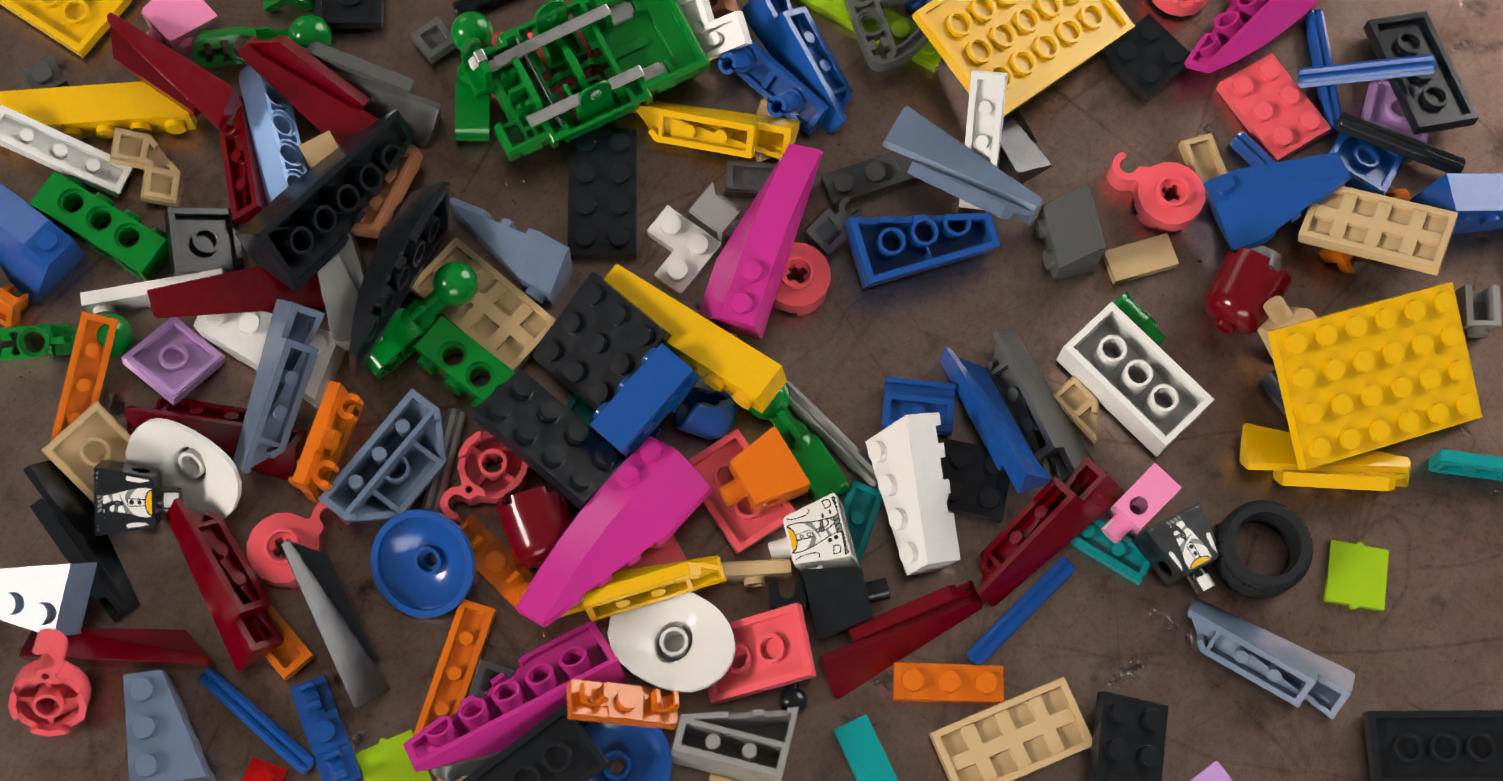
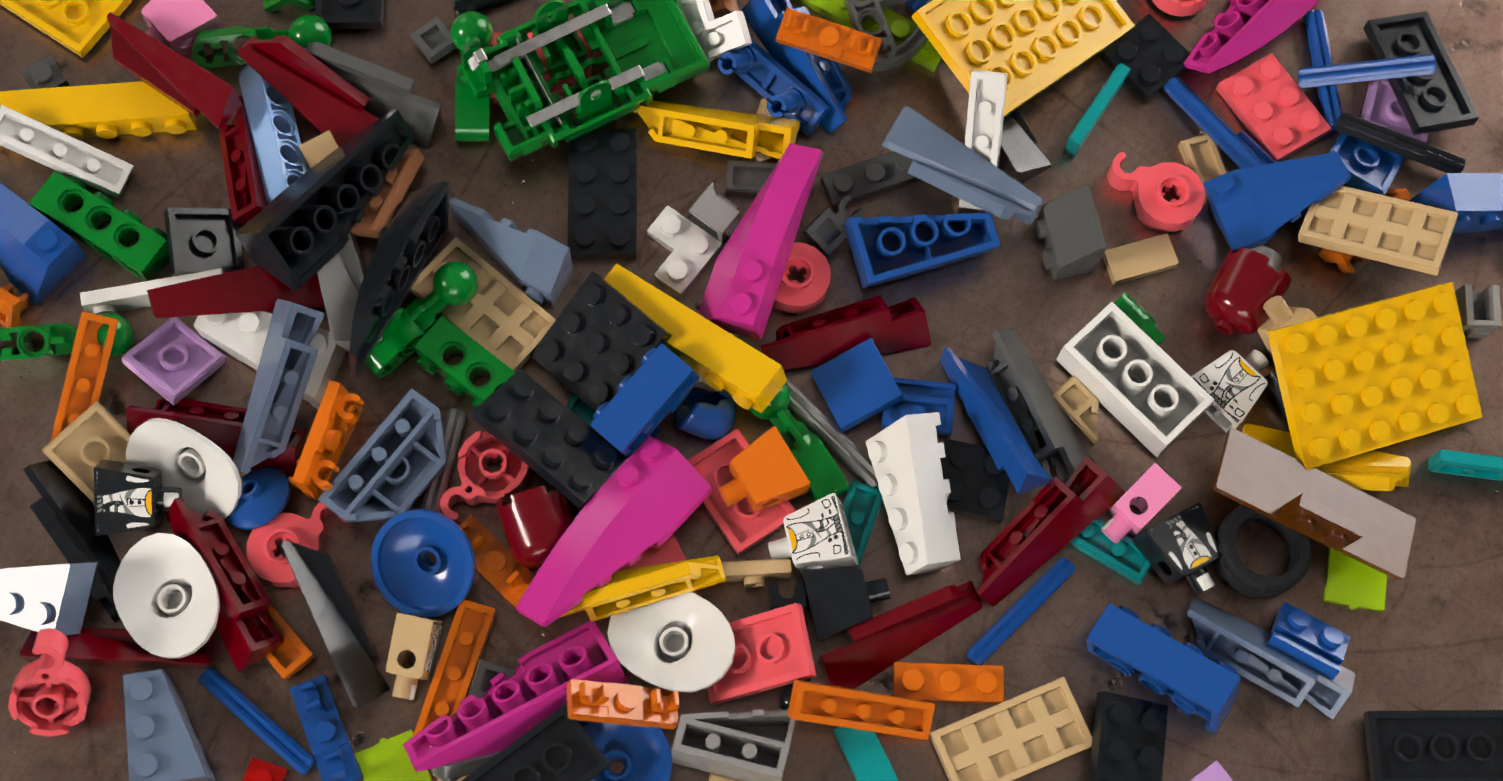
tan tile [109,127,181,207] -> none
none -> white hat [113,533,220,659]
none -> blue dish [226,467,291,530]
none -> tan torso [386,613,445,700]
none -> dark red wedge [760,295,931,370]
none -> orange plate [776,8,882,73]
none -> orange plate [787,679,935,740]
none -> blue tile [810,338,905,432]
none -> teal tile [1064,63,1131,159]
none -> blue wedge [1087,603,1241,734]
none -> blue axle [1164,77,1264,169]
none -> torso [1191,349,1268,433]
none -> bracket [1213,428,1416,581]
none -> blue plate [1267,602,1350,680]

